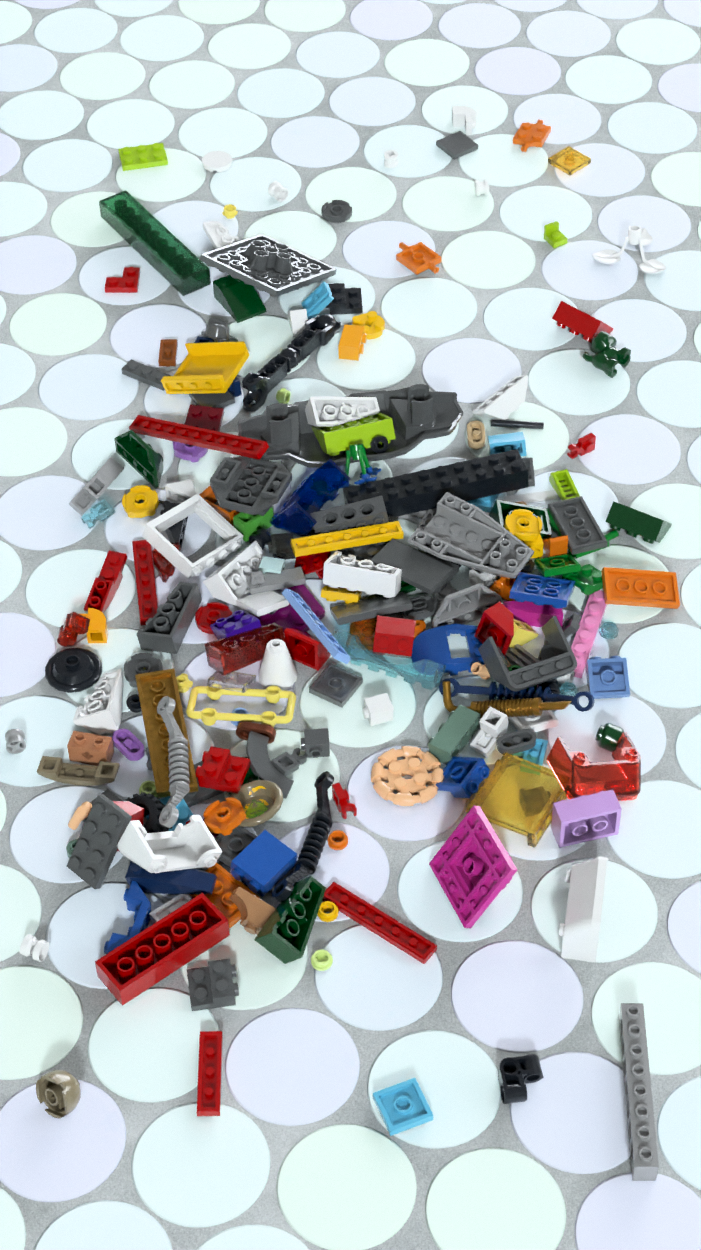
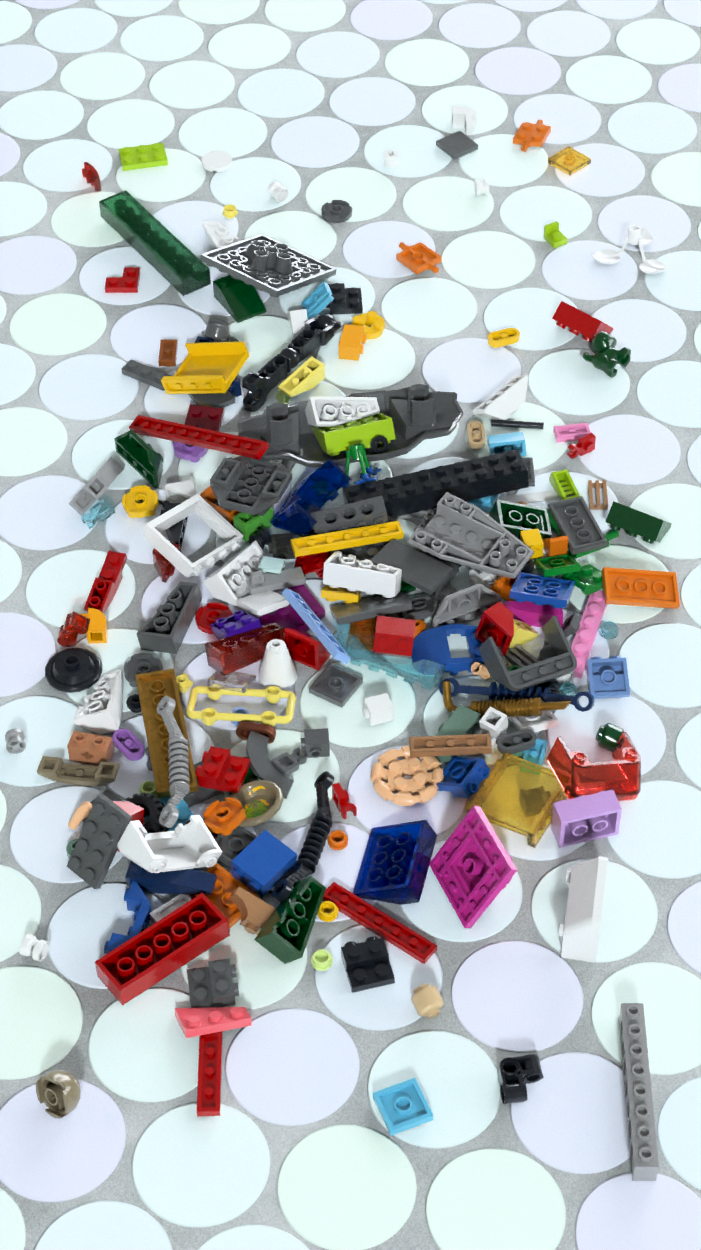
red tile [132,540,158,626] -> none
yellow plate [504,509,542,541] -> none
none -> clear red slope [81,162,101,192]
none -> coral wing [174,1007,252,1038]
none -> light yellow slope [278,356,325,397]
none -> black plate [341,936,395,993]
none -> clear blue slope [353,820,437,905]
none -> medium nougat tile [409,734,492,757]
none -> tan head [411,983,444,1019]
none -> yellow plate [487,328,520,348]
none -> bright pink tile [553,423,591,443]
none -> medium nougat tile [588,480,608,510]

